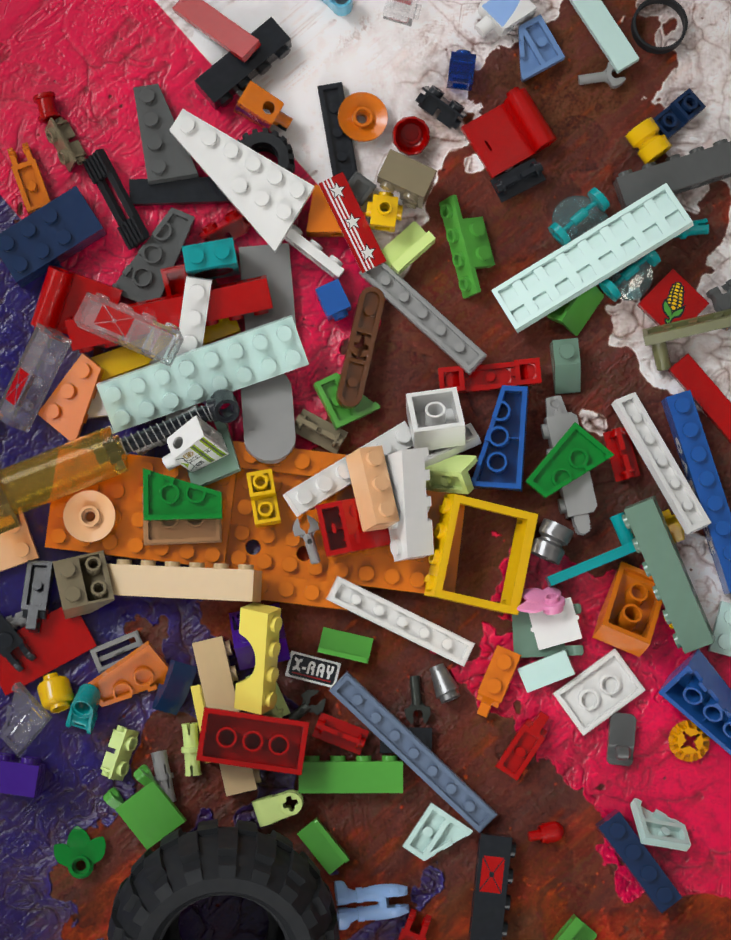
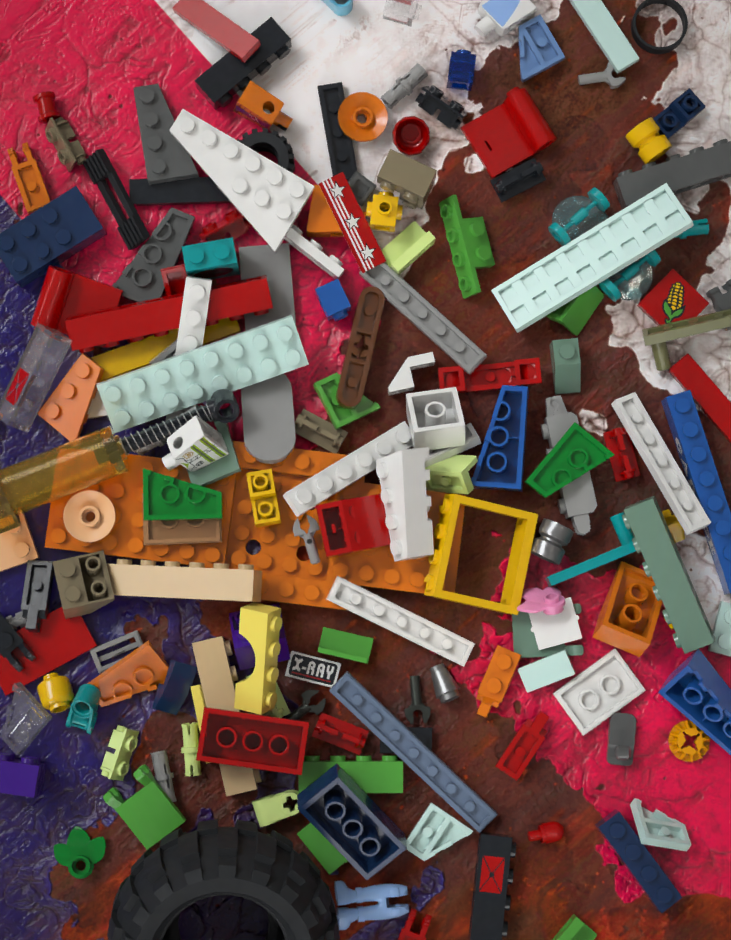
clear brick [74,292,184,367] -> none
light nougat brick [345,445,400,532] -> none
none -> dark blue brick [297,763,407,880]
none -> light grey pin [381,63,428,109]
none -> white slope [388,352,435,396]

